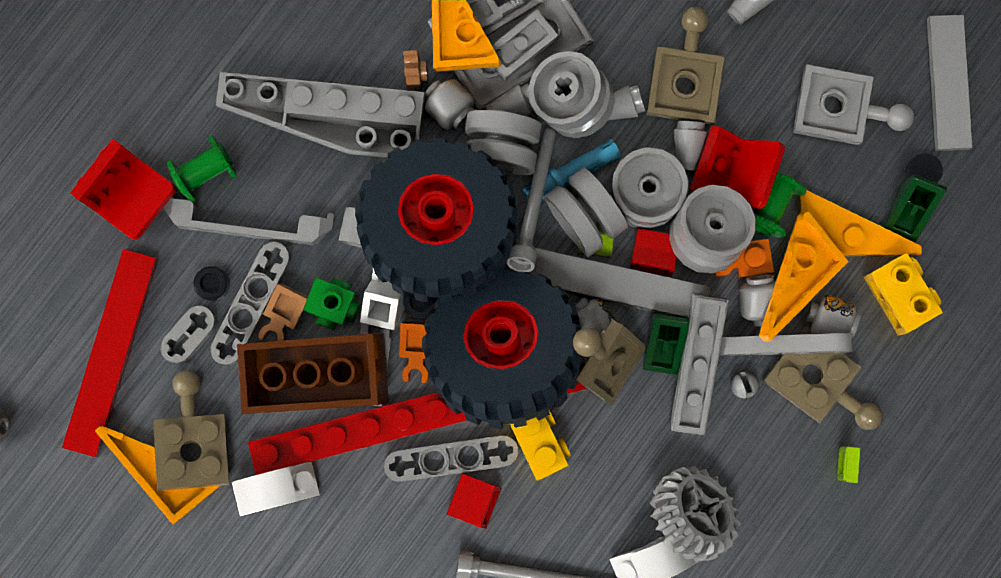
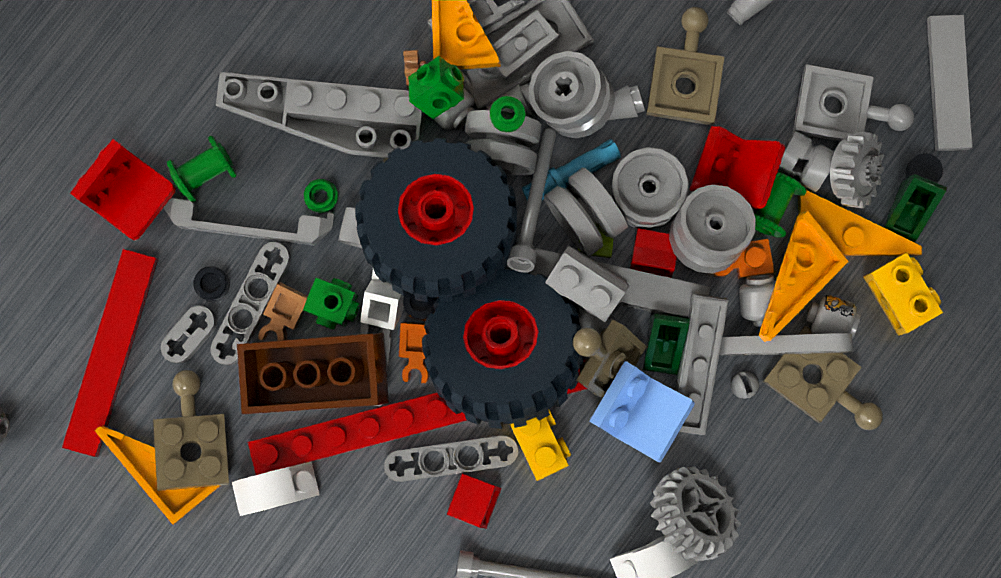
light grey cone [673,121,707,171] -> none
lime tile [837,446,860,483] -> none
none -> green plate [304,179,338,213]
none -> green brick [408,56,464,119]
none -> green plate [490,96,525,132]
none -> light grey bracket [545,246,630,322]
none -> light blue bracket [589,361,695,462]
none -> light grey wheel [778,131,834,192]
none -> light grey gear [830,131,884,208]

